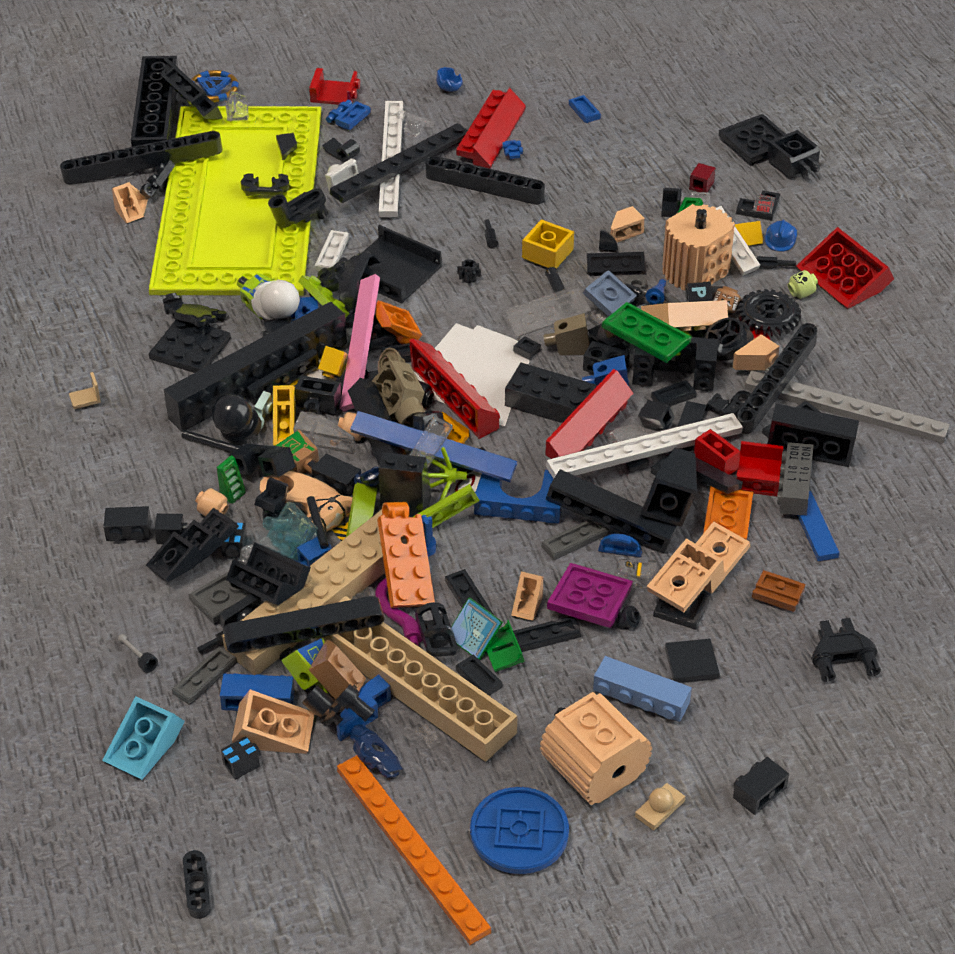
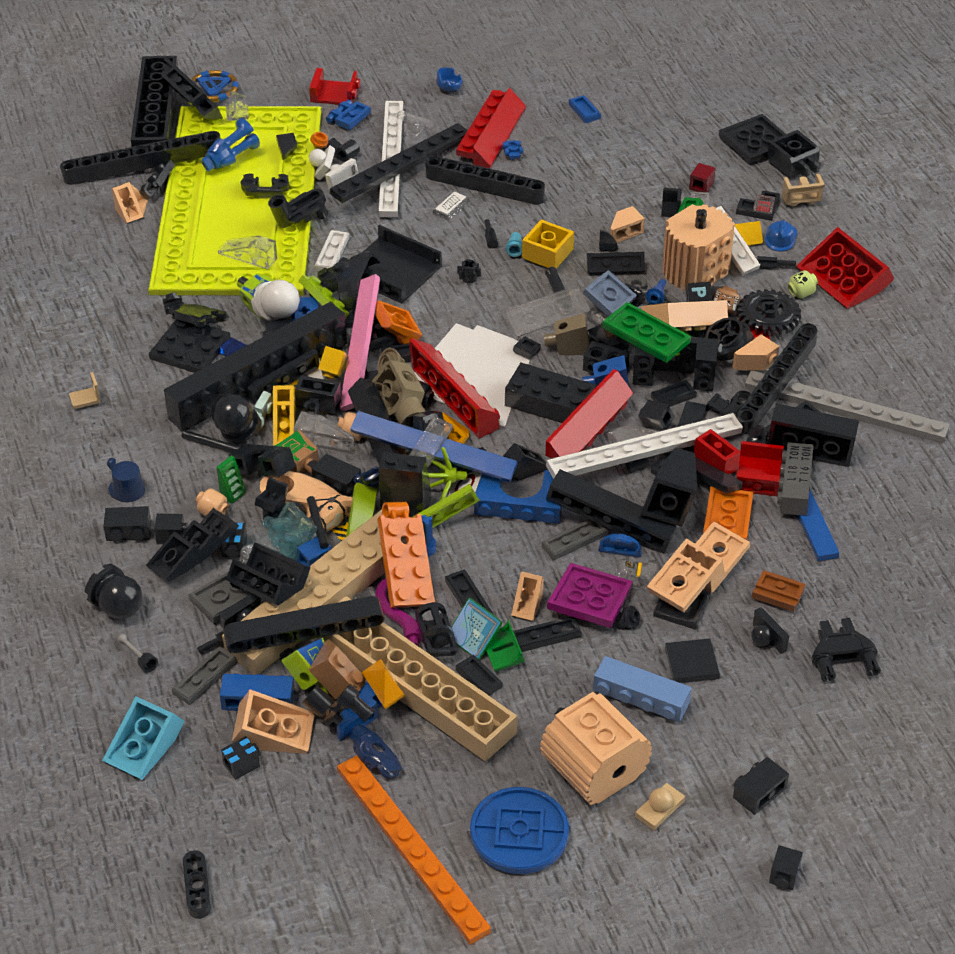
none -> black tile [84,564,143,619]
none -> dark blue hat [107,458,145,503]
none -> blue piece [201,118,260,172]
none -> clear slope [218,235,277,269]
none -> clear blue tile [219,337,247,357]
none -> white tile [309,145,335,180]
none -> orange plate [310,132,328,148]
none -> light orange slope [362,659,405,709]
none -> tile [433,190,469,221]
none -> black slope [503,443,548,480]
none -> medium azure cone [505,232,522,257]
none -> black plant [746,425,768,444]
none -> black tile [751,607,789,654]
none -> black brick [769,845,803,890]
none -> tan window [782,174,825,206]

